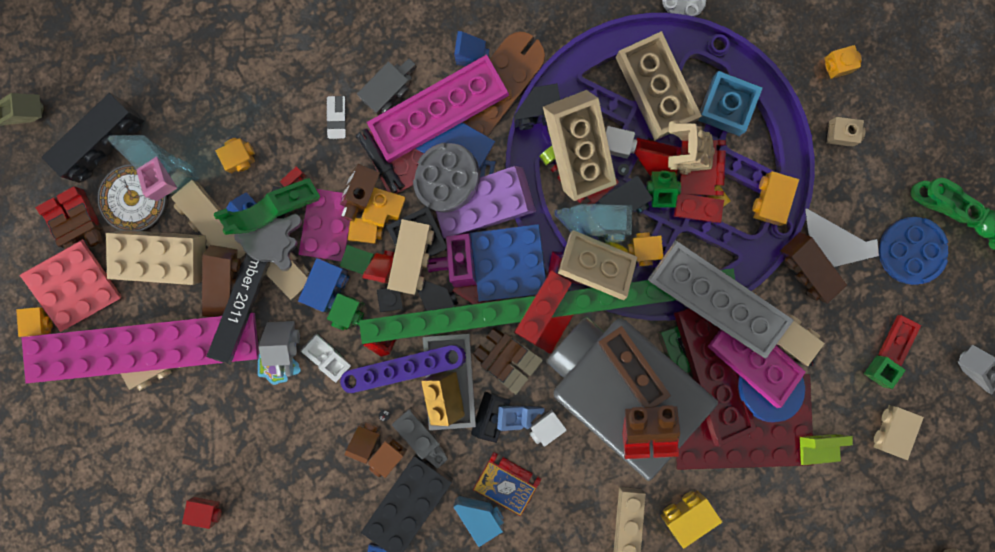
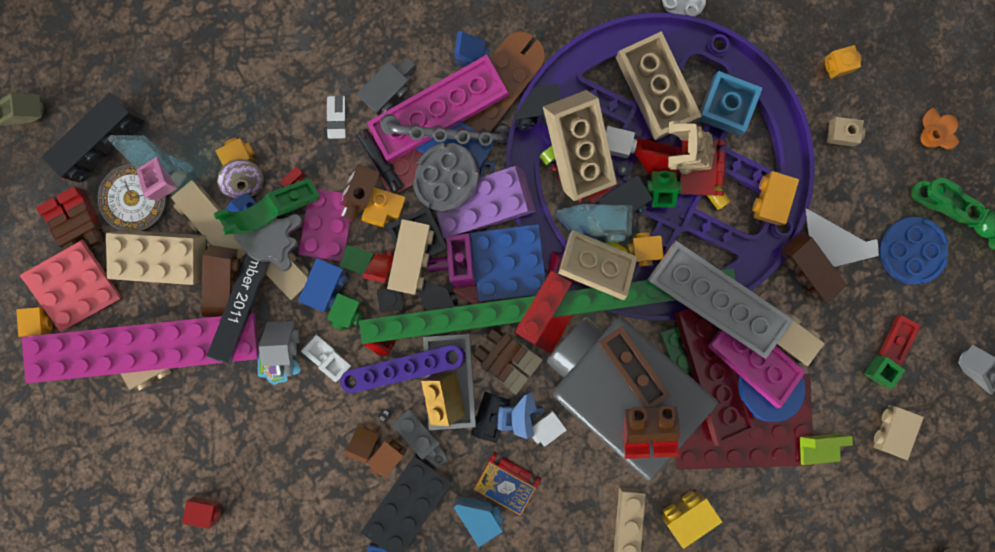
light orange brick [348,218,383,245] -> none
red plate [674,193,724,223] -> none
none -> dish [217,159,264,200]
none -> flat silver bar [380,114,510,146]
none -> medium blue slope [512,392,537,439]
none -> orange plate [921,108,959,149]

